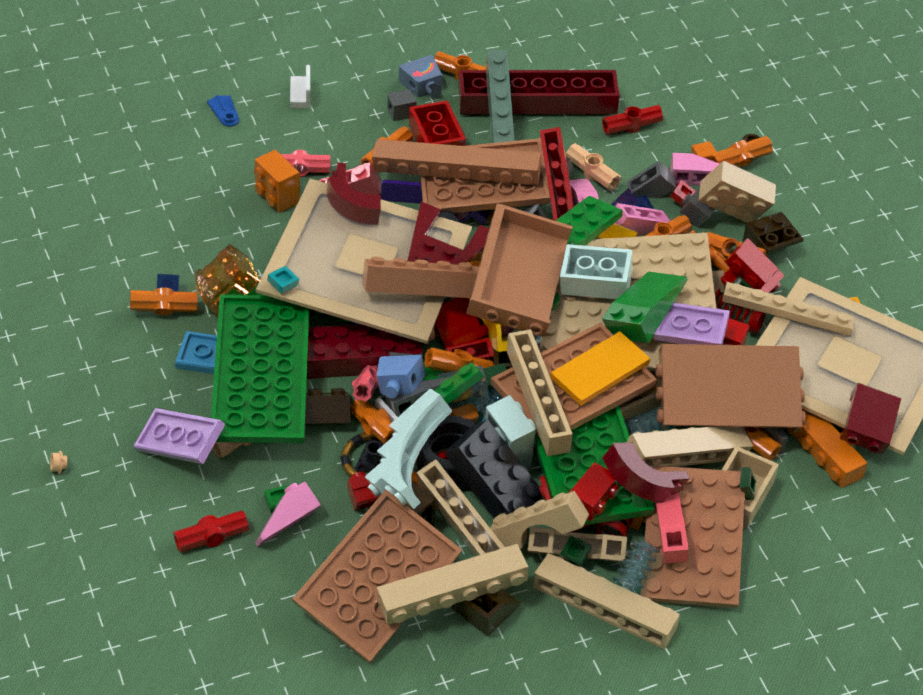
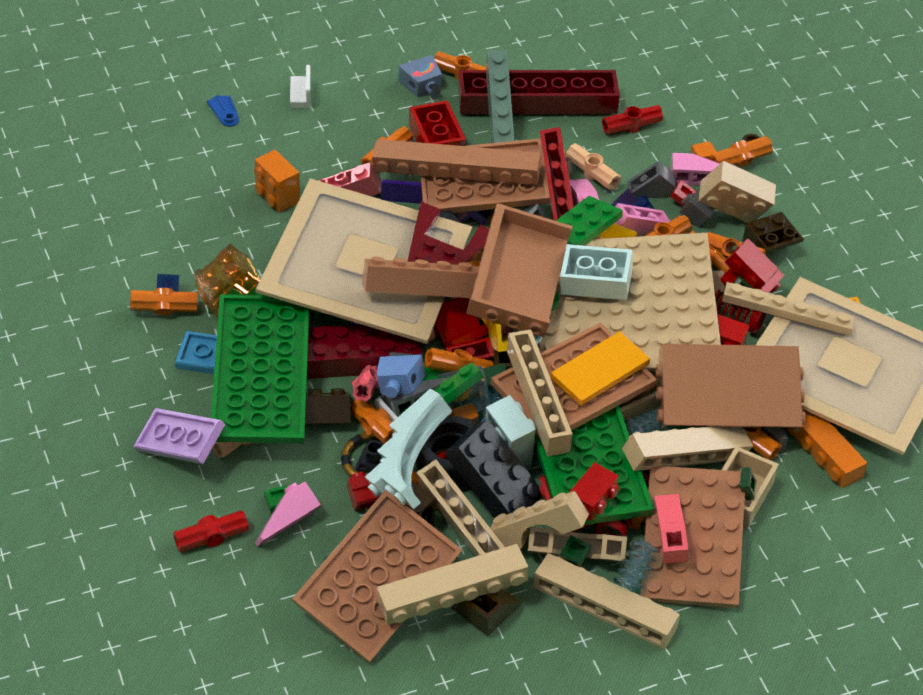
light nougat plate [50,451,67,474] -> none
teal plate [267,266,299,294] -> none
coral piece [281,150,330,177] -> none
dark red arch [327,162,381,225] -> none
dark grey panel [387,89,416,121] -> none
green slope [602,271,688,344] -> none
dark red arch [602,442,690,502] -> none
lavender plate [654,303,729,345] -> none
dark red panel [840,383,901,454] -> none

